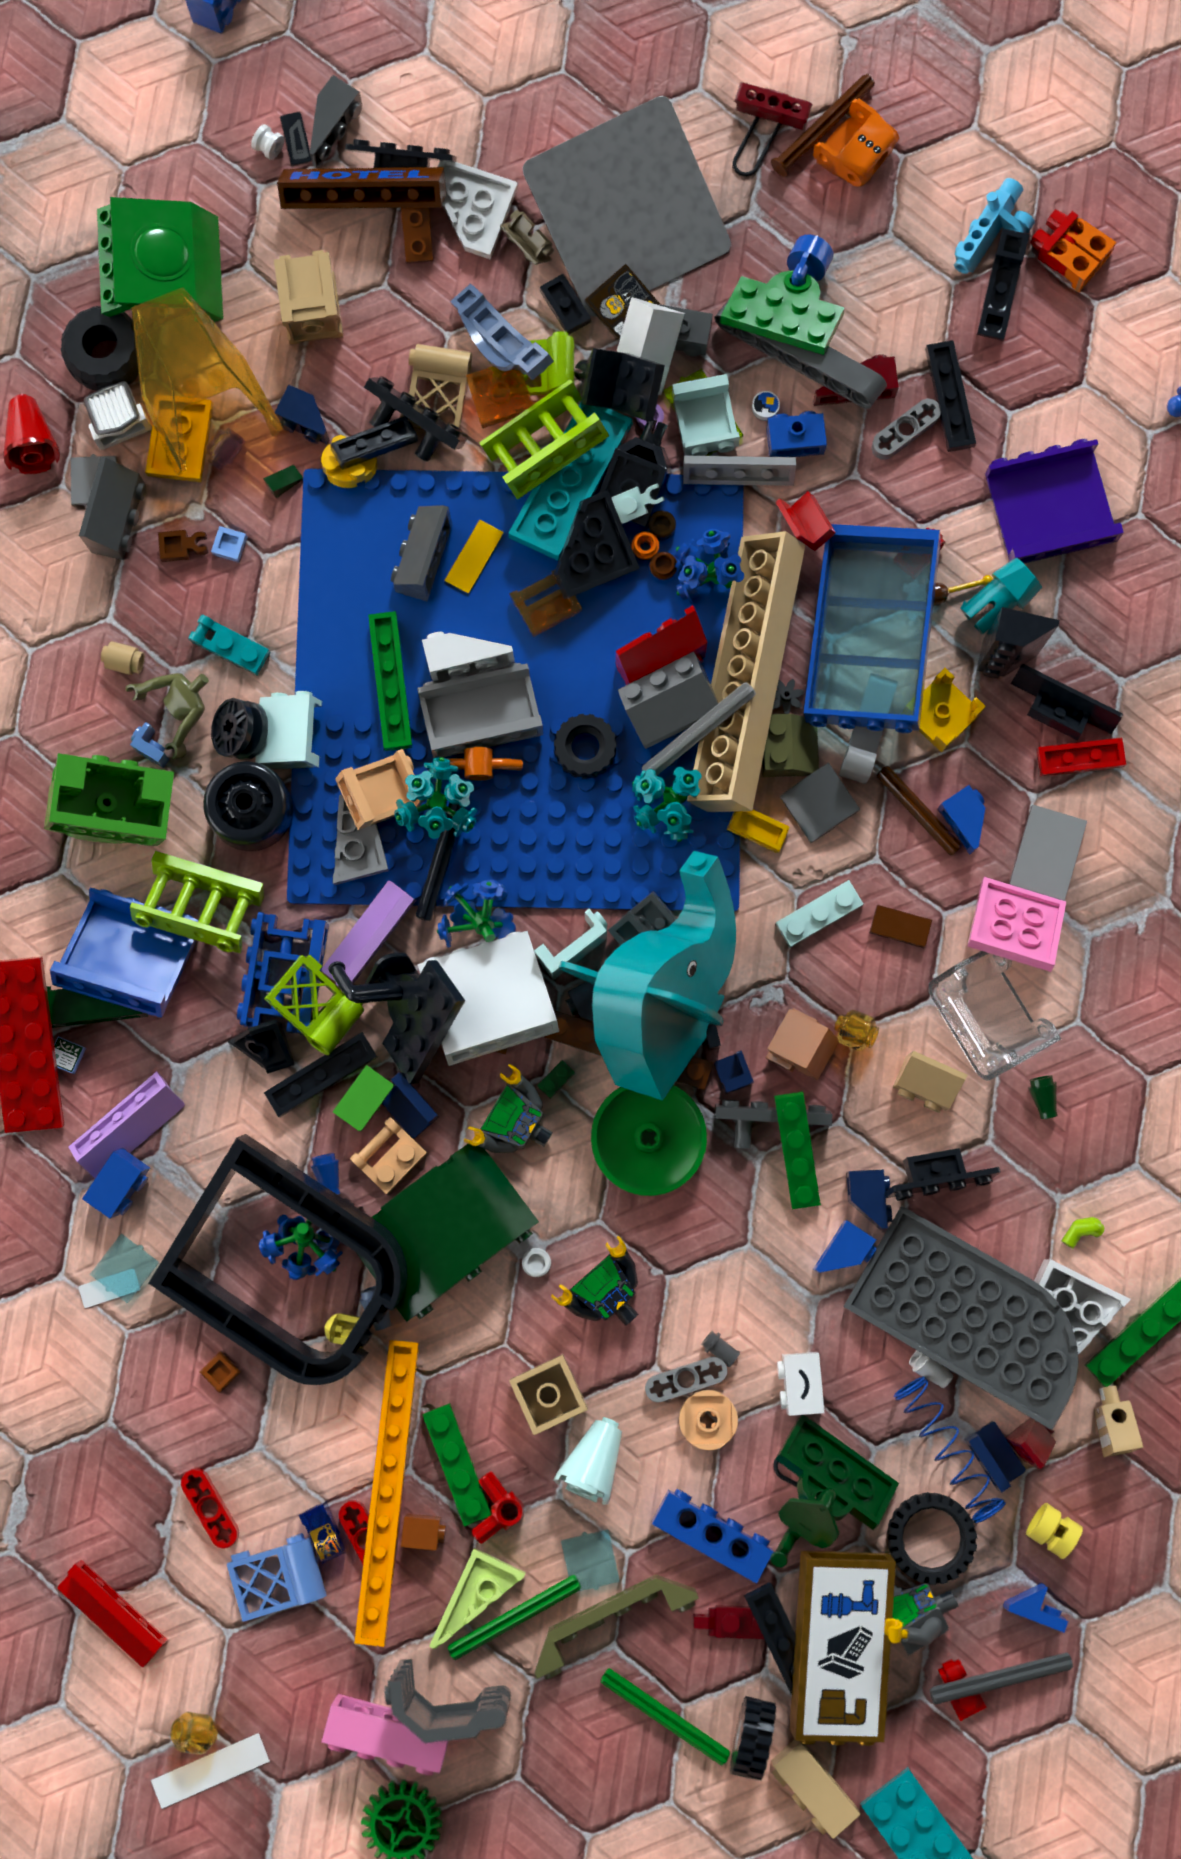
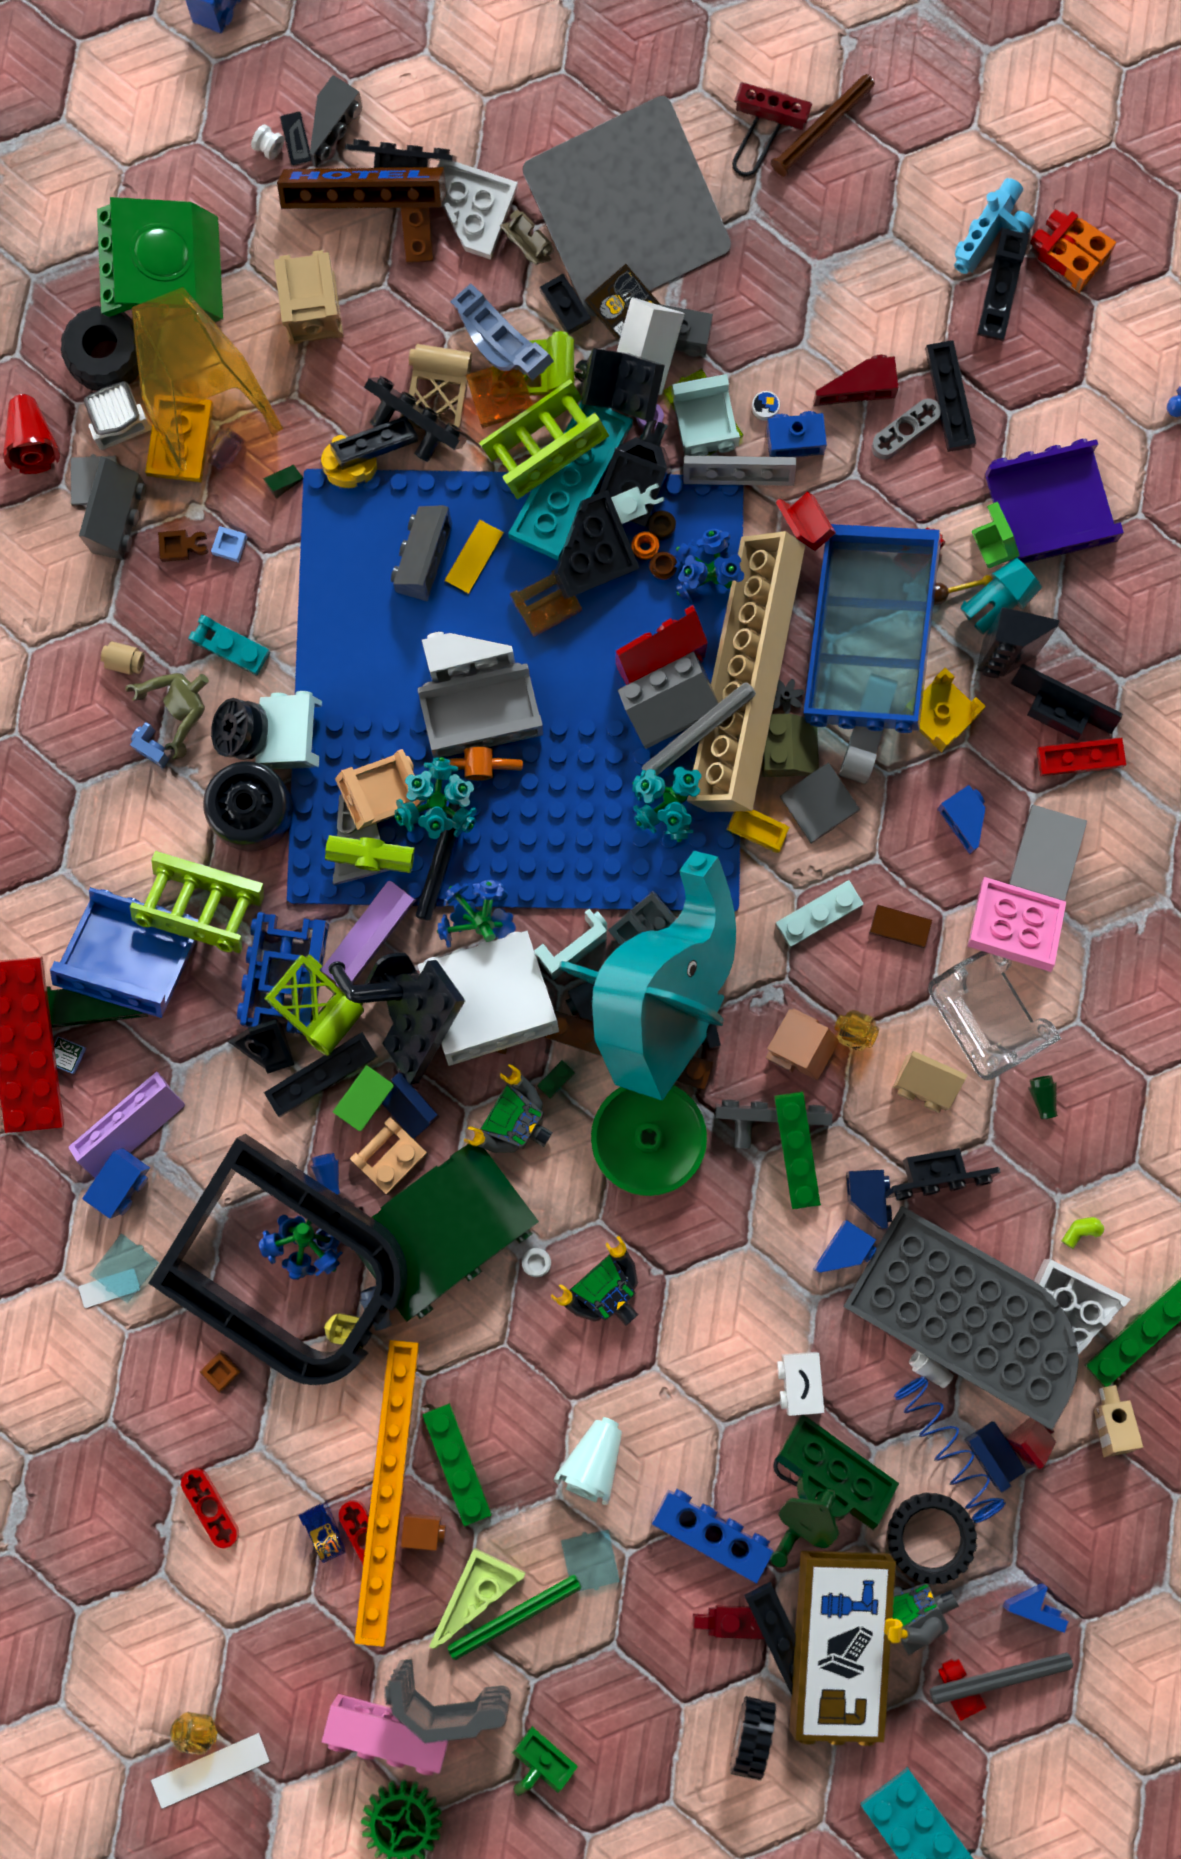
bright green brick [44,753,174,846] -> none
red panel [58,1560,168,1667] -> none
medium blue piece [227,1533,327,1622] -> none
dark blue slope [274,384,330,445] -> none
green plate [368,611,413,751] -> none
red axle [472,1471,524,1544] -> none
tan brick [509,1354,588,1435] -> none
olive slope [534,1574,699,1680] -> none
black tyre [554,714,616,779] -> none
green axle [600,1668,730,1766] -> none
light grey beam [645,1356,727,1402] -> none
light nougat plate [679,1390,738,1450] -> none
dark grey pin [701,1331,740,1367] -> none
dark grey beam [714,298,887,409] -> none
dark blue panel [714,1050,754,1094] -> none
plate [720,234,845,355] -> none
tan brick [771,1739,861,1839] -> none
orange piece [813,98,899,187] -> none
reddish brown axle [877,766,962,856] -> none
light yellow wheel [1026,1503,1083,1559] -> none
none -> lime piece [325,835,415,873]
none -> green plate [512,1726,578,1796]
none -> bright green panel [972,502,1020,568]

